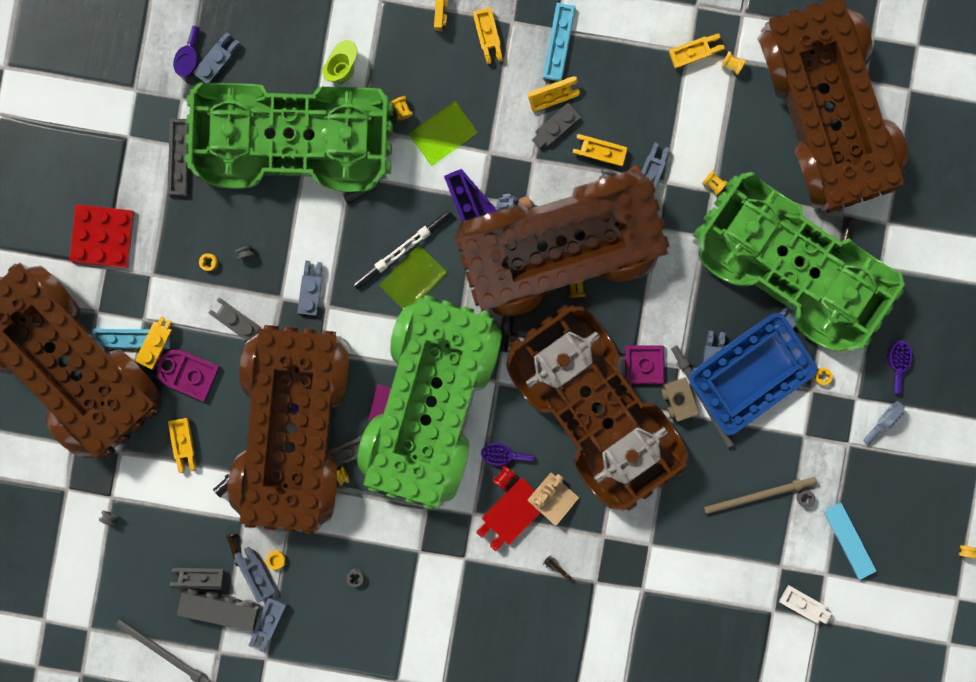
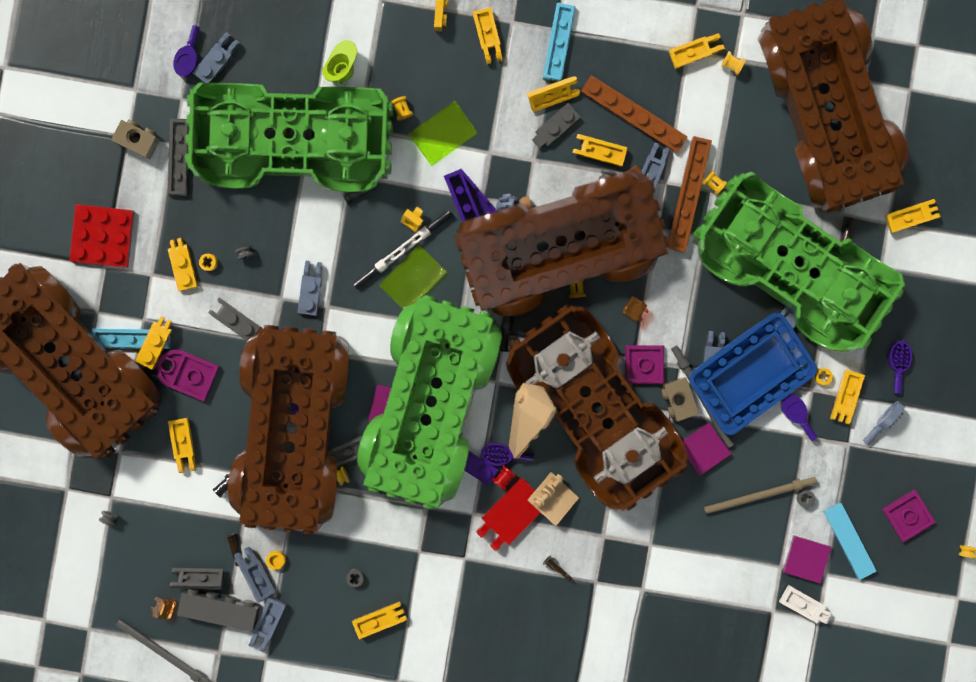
none -> dark tan brick [111,119,160,160]
none -> clear orange tile [151,597,177,619]
none -> yellow hinge [168,238,198,291]
none -> yellow hinge [352,601,407,639]
none -> yellow tile [401,207,423,232]
none -> dark purple plate [464,450,498,486]
none -> tan wedge [509,383,556,459]
none -> dark orange plate [580,75,688,154]
none -> clear orange tile [622,296,649,321]
none -> dark orange plate [667,136,712,253]
none -> magenta tile [682,422,731,476]
none -> dark purple piece [780,394,818,441]
none -> magenta tile [783,535,831,584]
none -> yellow hinge [830,370,865,424]
none -> magenta tile [882,490,936,543]
none -> yellow hinge [884,199,941,233]

